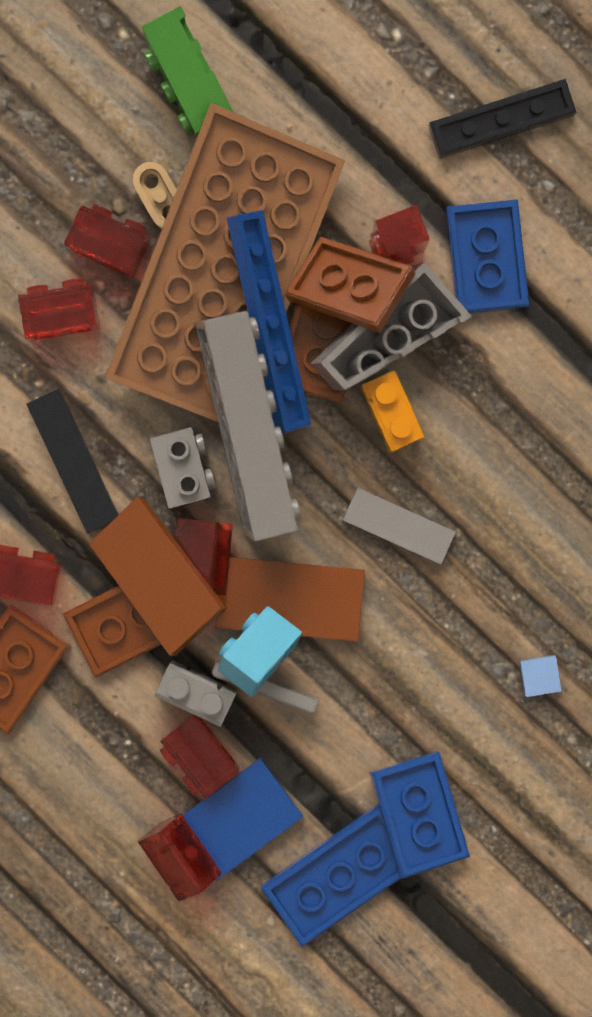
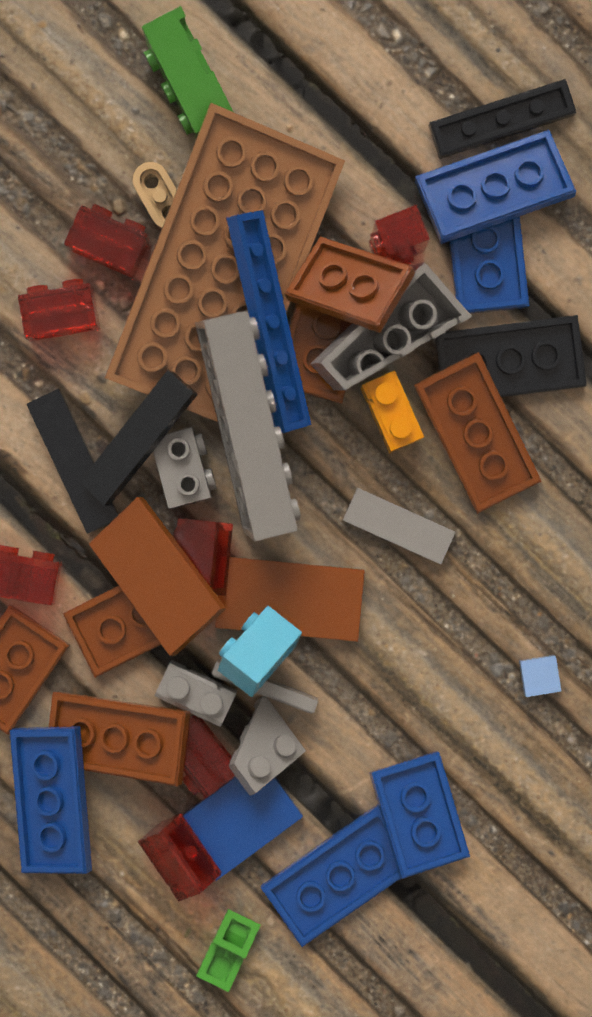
none -> blue tile [10,726,92,874]
none -> dark orange tile [49,691,190,786]
none -> black tile [80,370,198,506]
none -> bright green slope [196,909,261,992]
none -> light grey wing [228,696,306,796]
none -> dark orange tile [413,352,542,514]
none -> blue tile [415,130,576,244]
none -> black tile [435,315,587,398]

